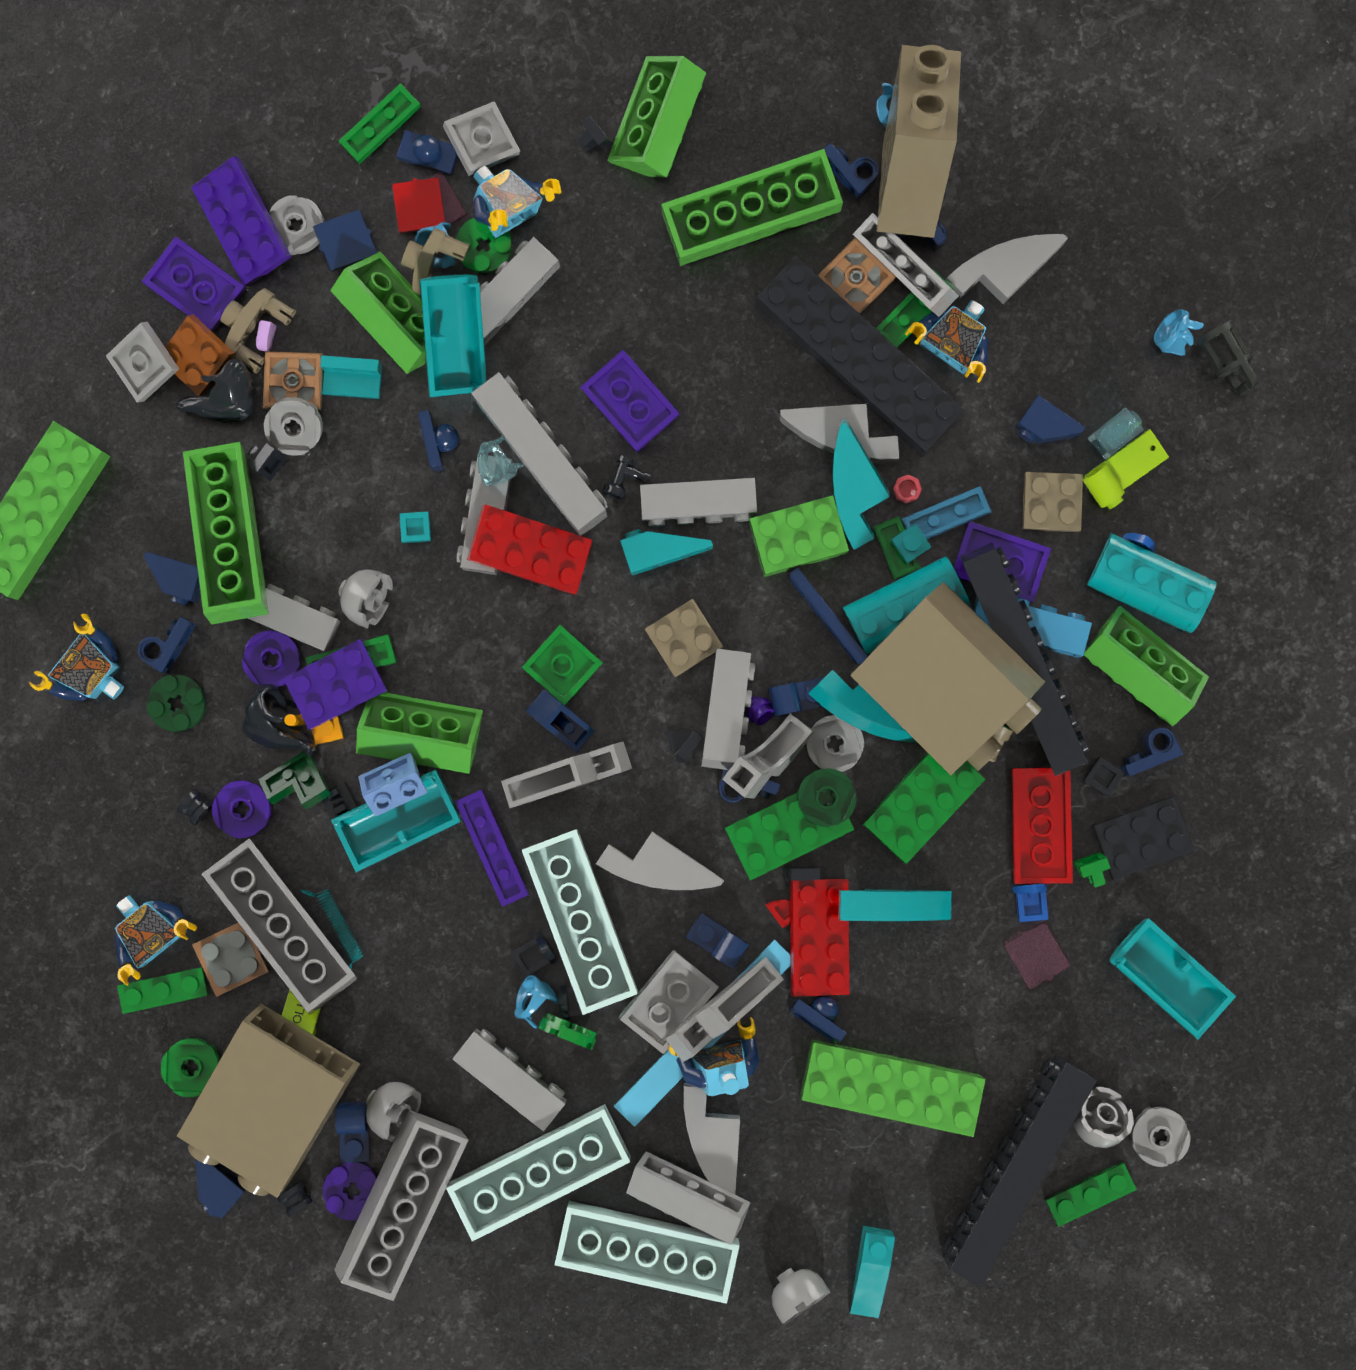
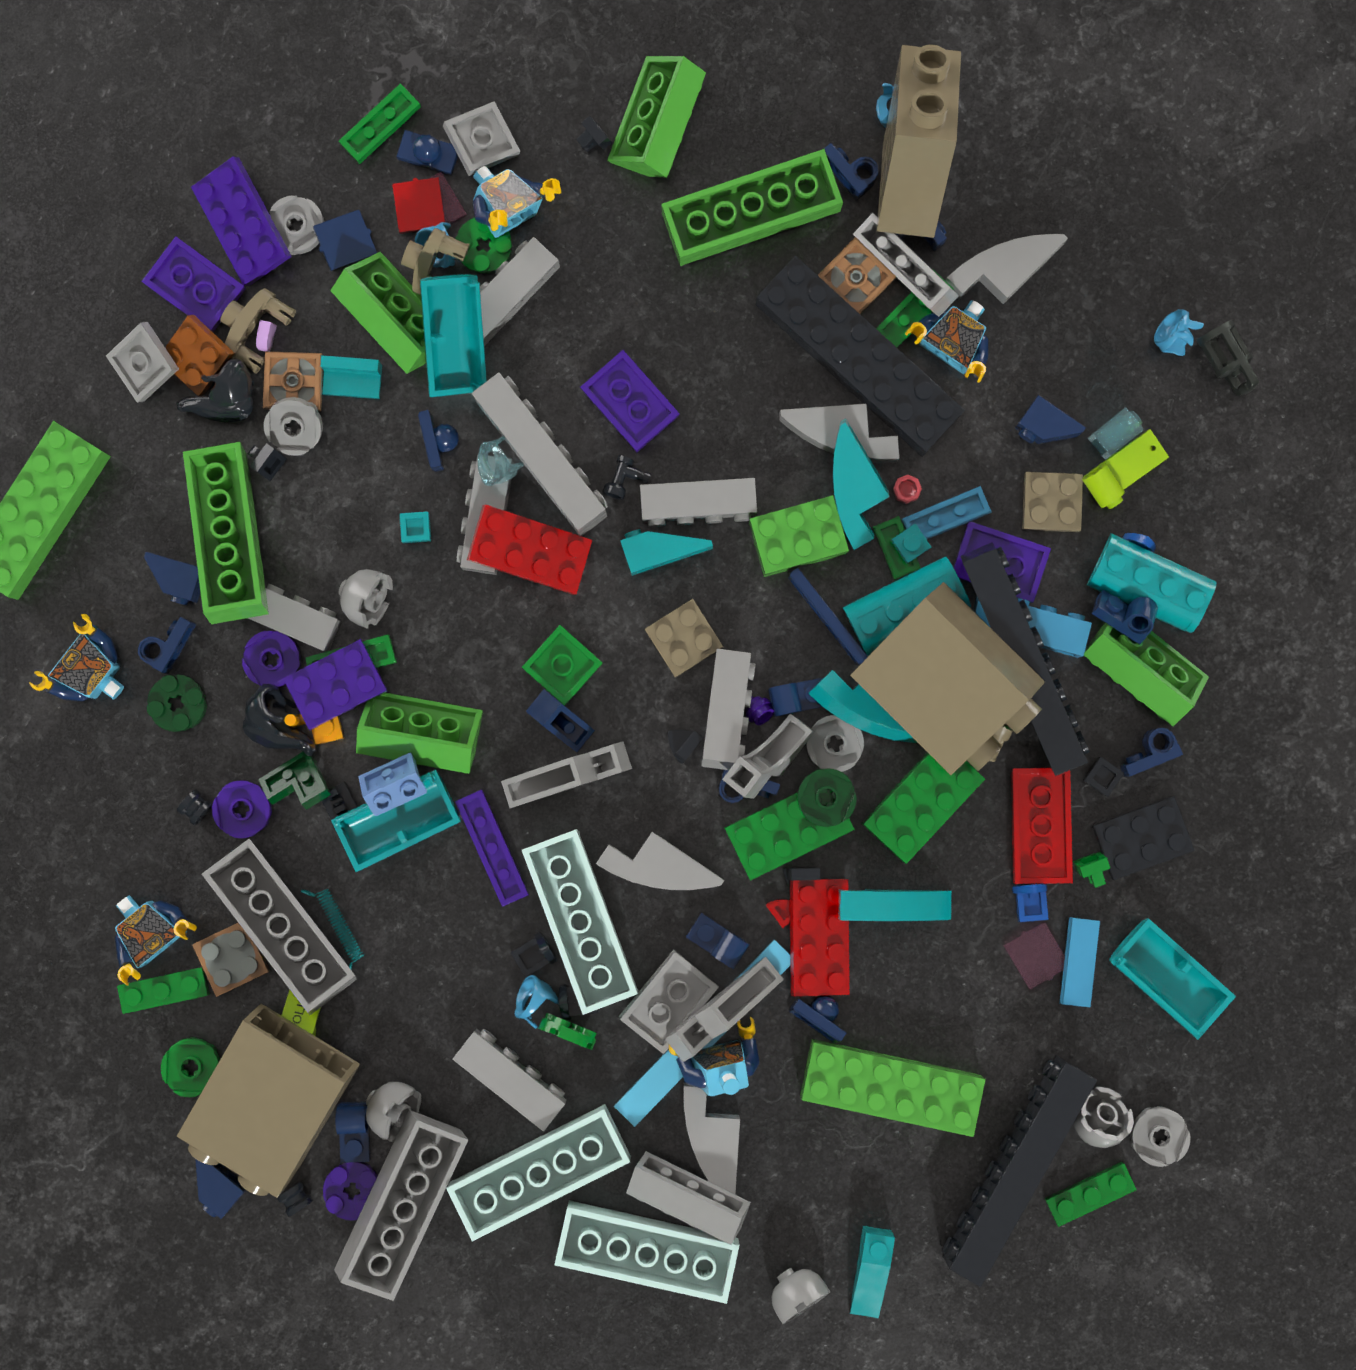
none -> dark azure tile [1060,917,1100,1007]
none -> dark blue plate [1092,590,1158,645]

